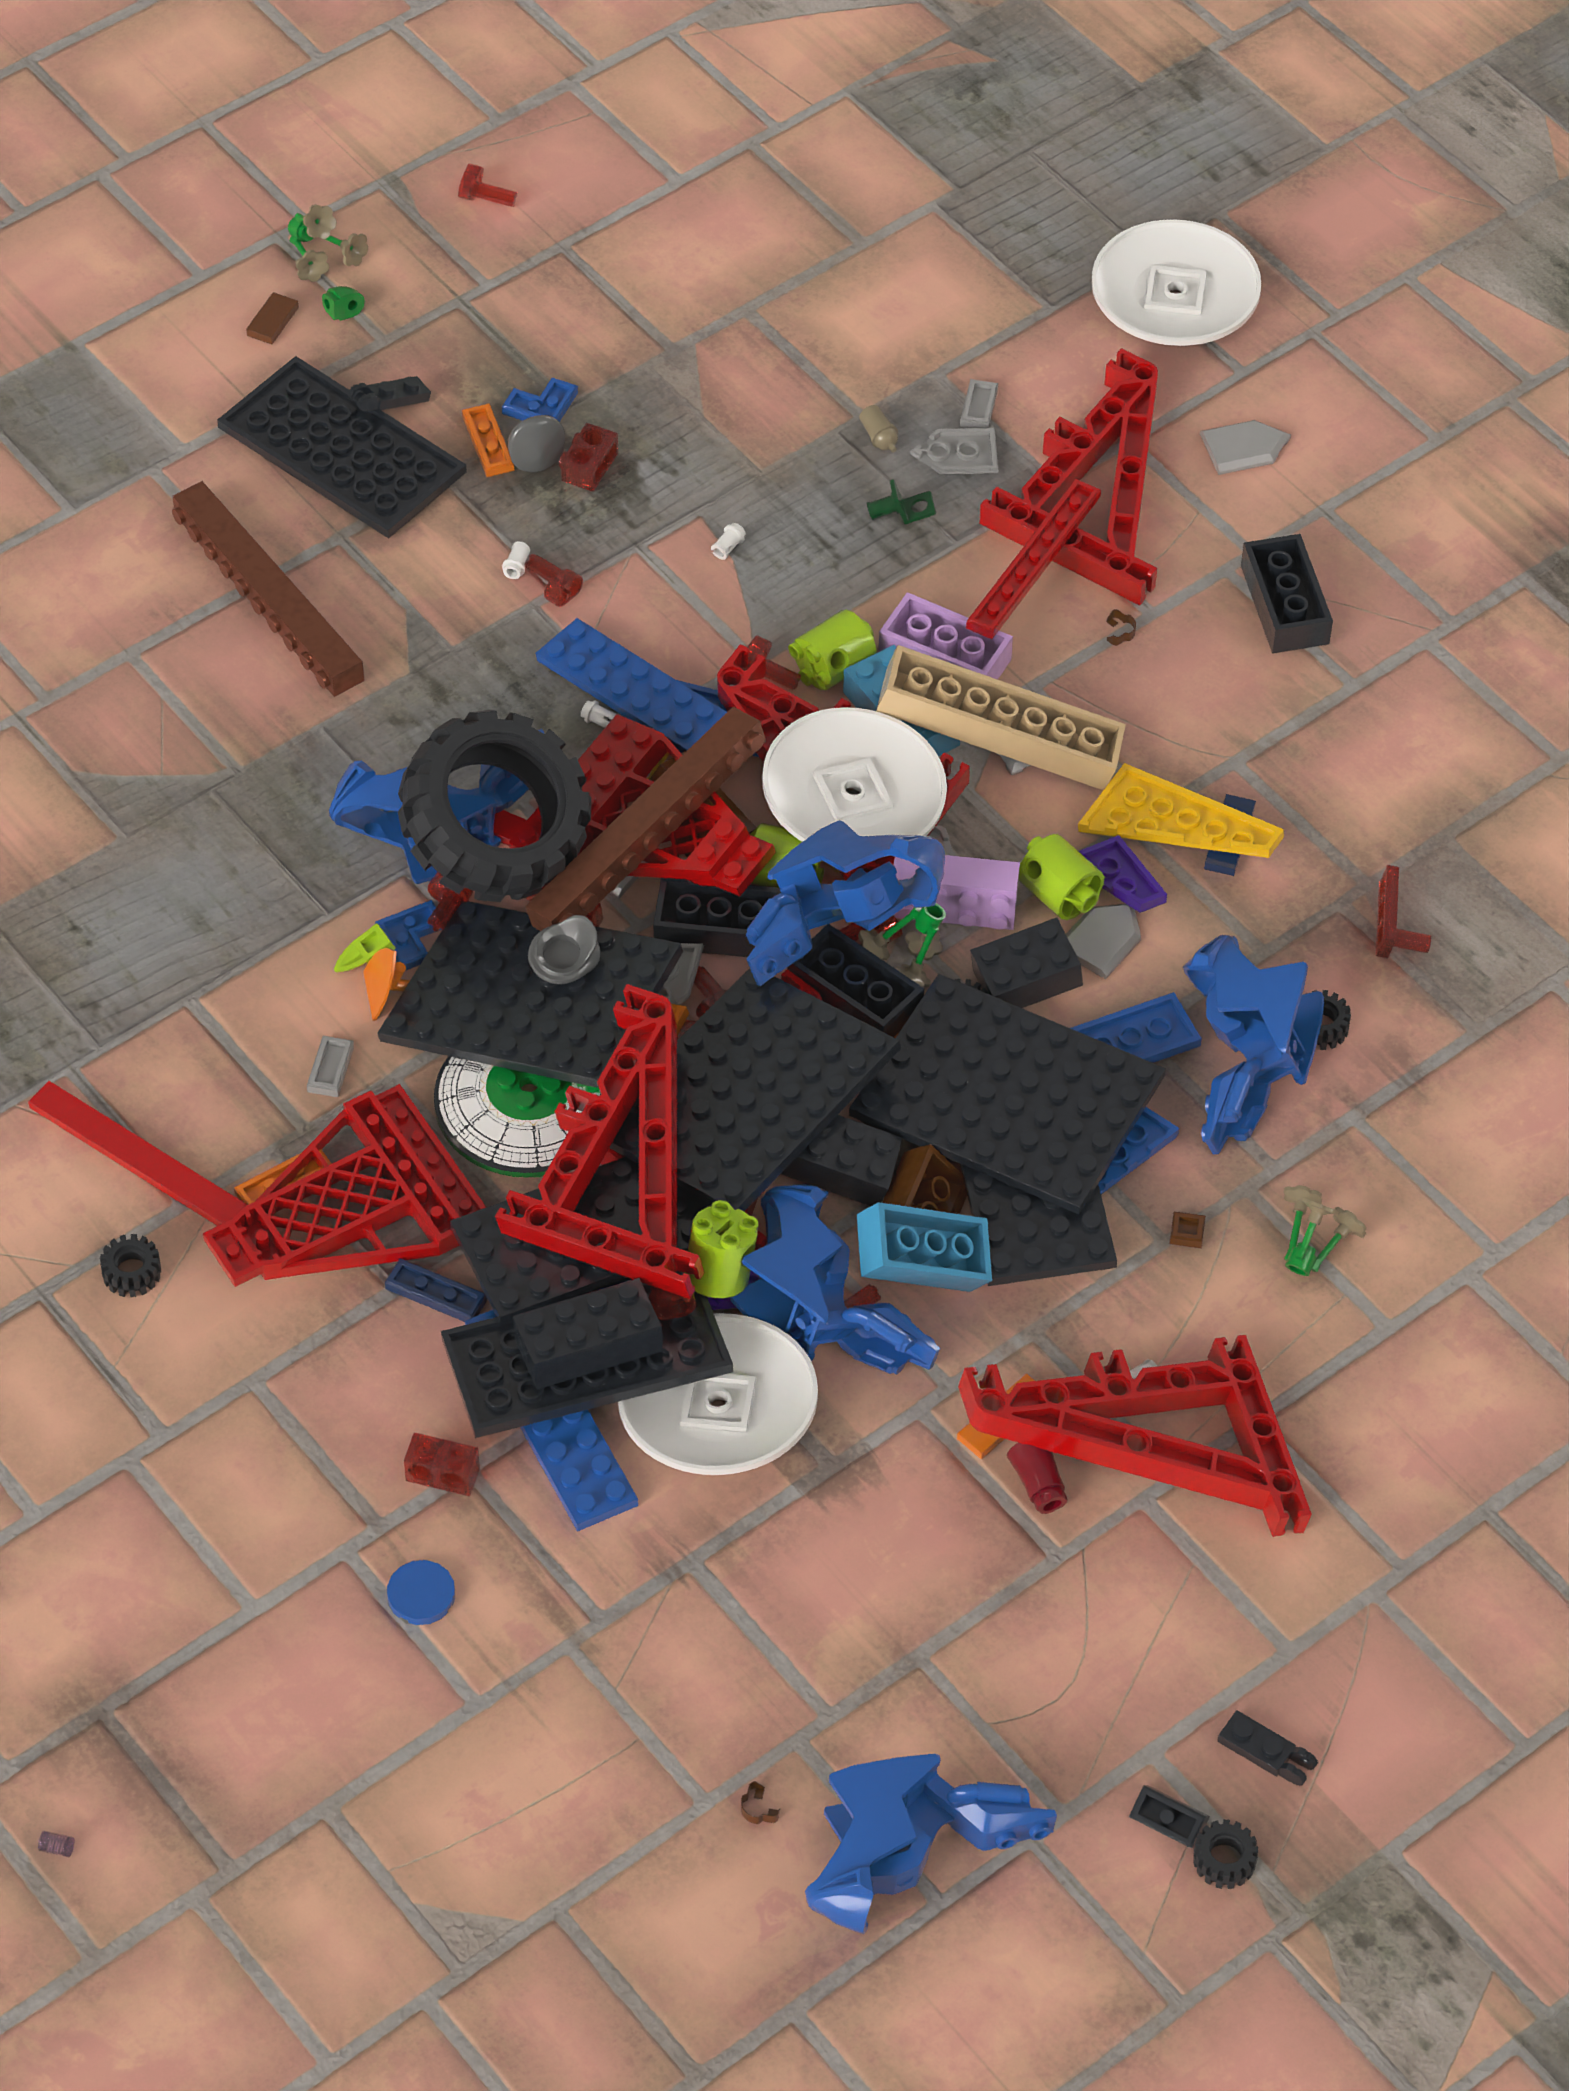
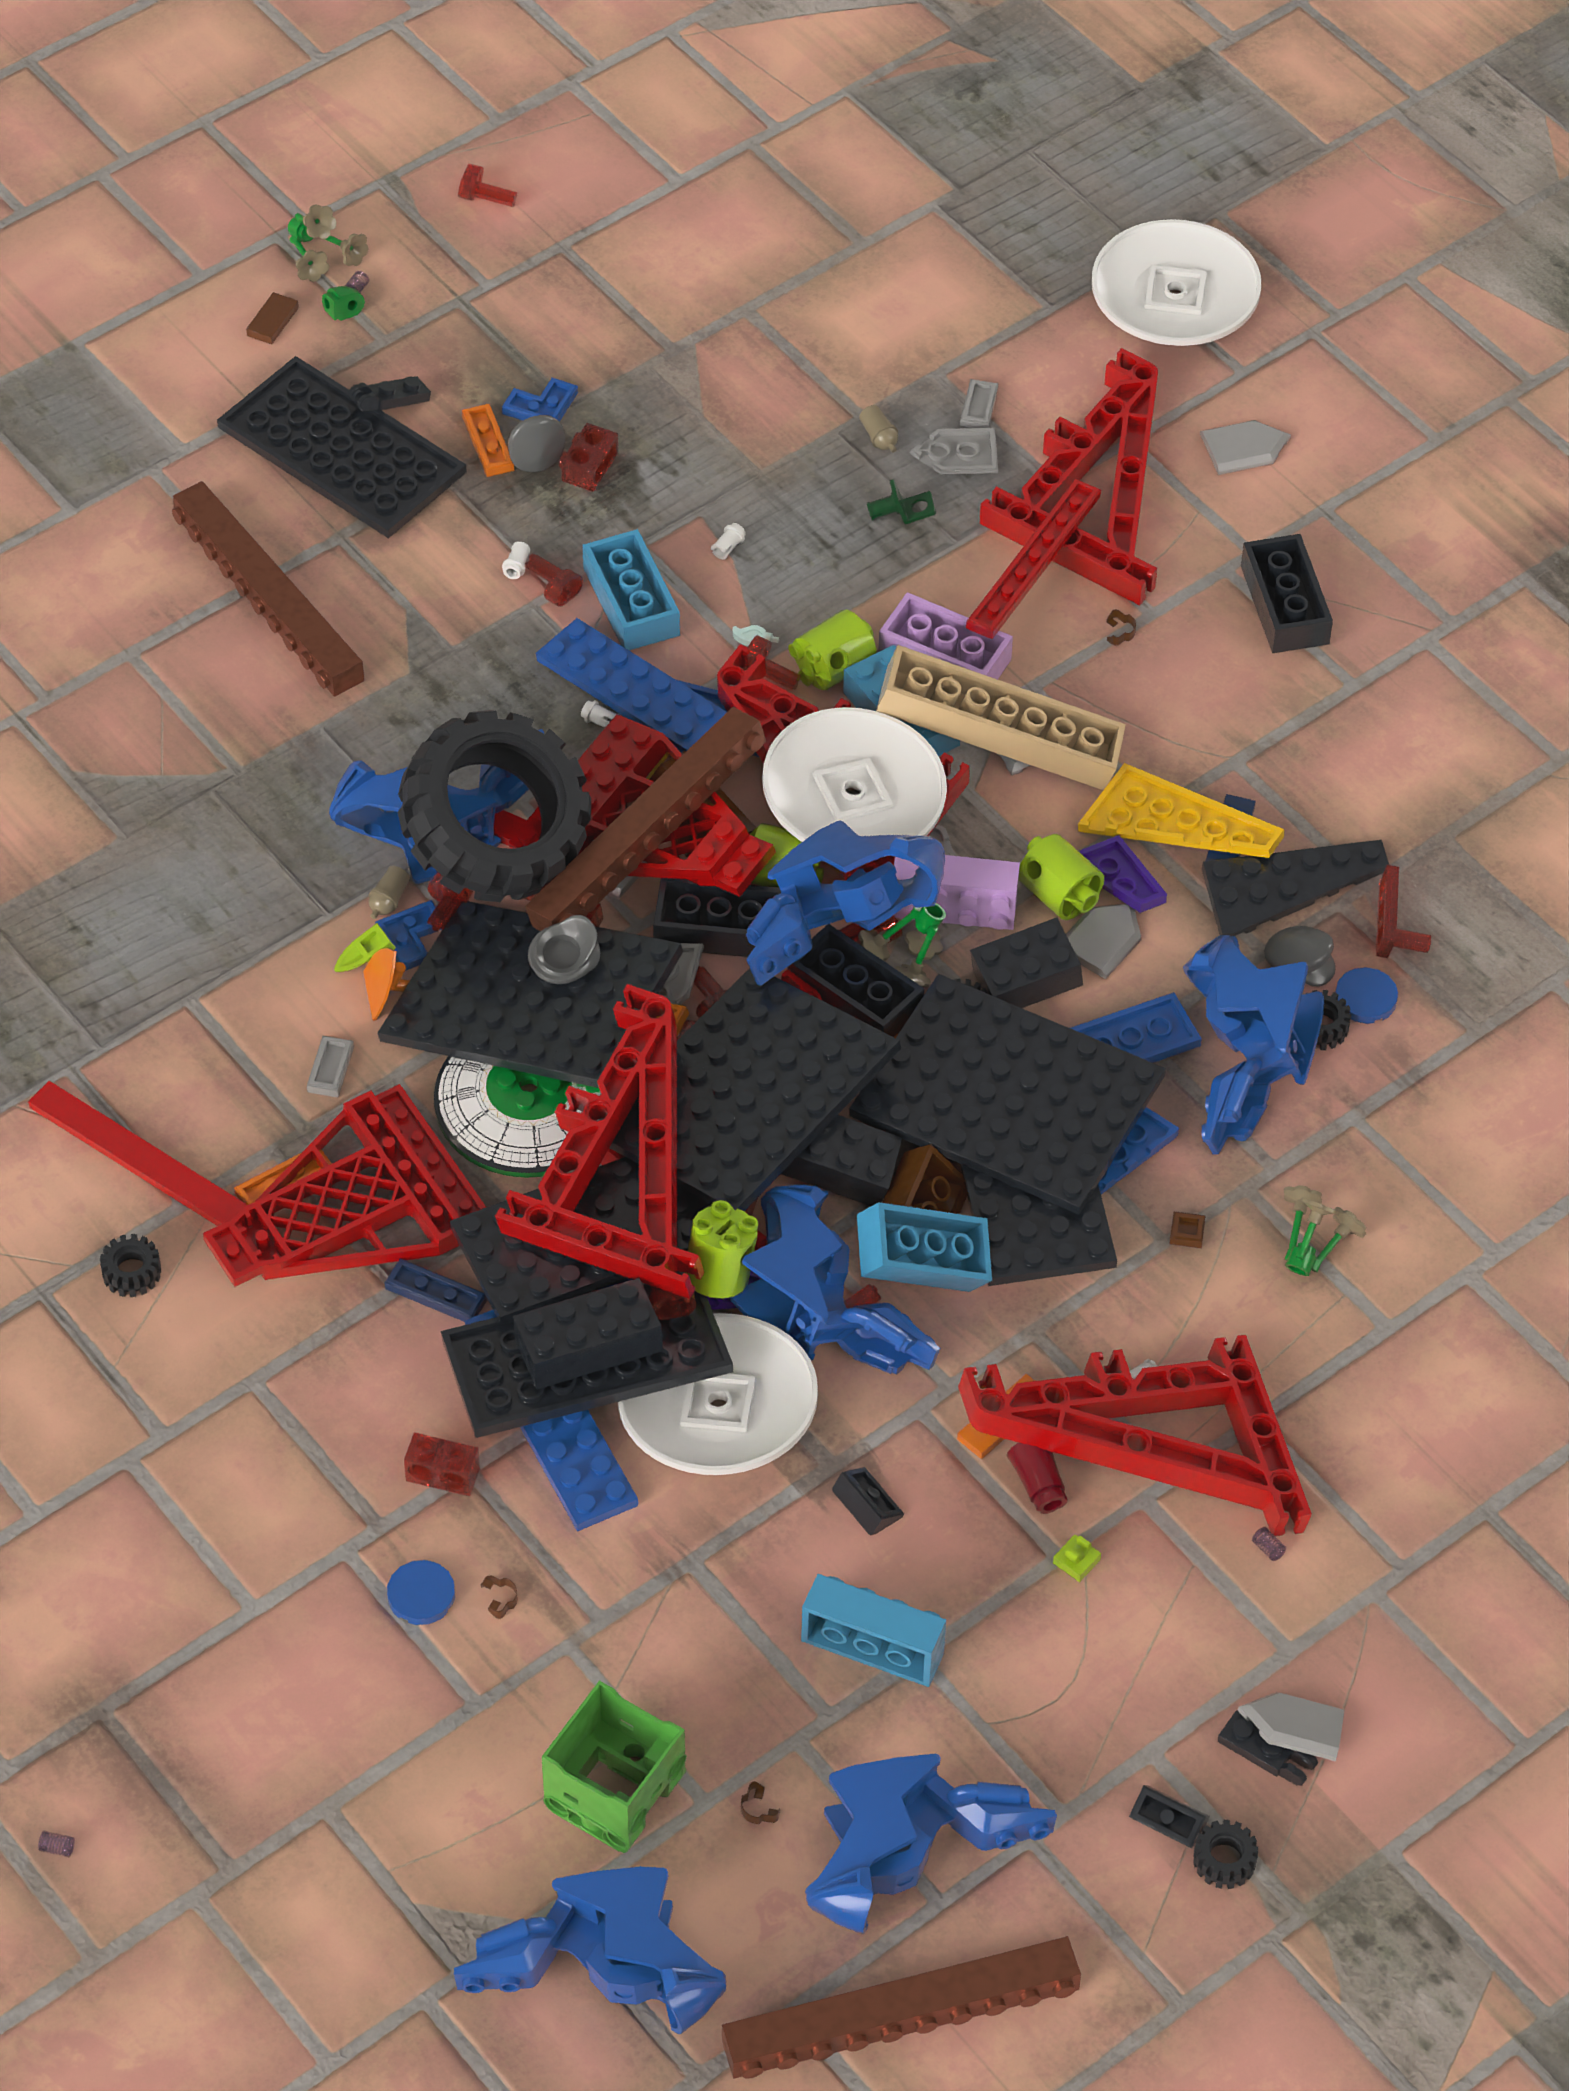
none -> piece [345,271,369,293]
none -> dark tan piece [369,866,410,919]
none -> blue piece [454,1866,727,2034]
none -> reddish brown piece [481,1575,518,1619]
none -> bright green piece [542,1680,687,1853]
none -> dark azure brick [582,529,680,650]
none -> copper brick [722,1936,1081,2079]
none -> light aqua piece [732,625,779,647]
none -> dark azure brick [801,1574,946,1687]
none -> black slope [832,1467,904,1535]
none -> lime tile [1053,1534,1101,1582]
none -> black wing [1201,839,1389,936]
none -> light grey tile [1238,1692,1345,1761]
none -> piece [1252,1527,1286,1561]
none -> dark grey piece [1264,926,1336,987]
none -> blue tile [1335,967,1398,1024]

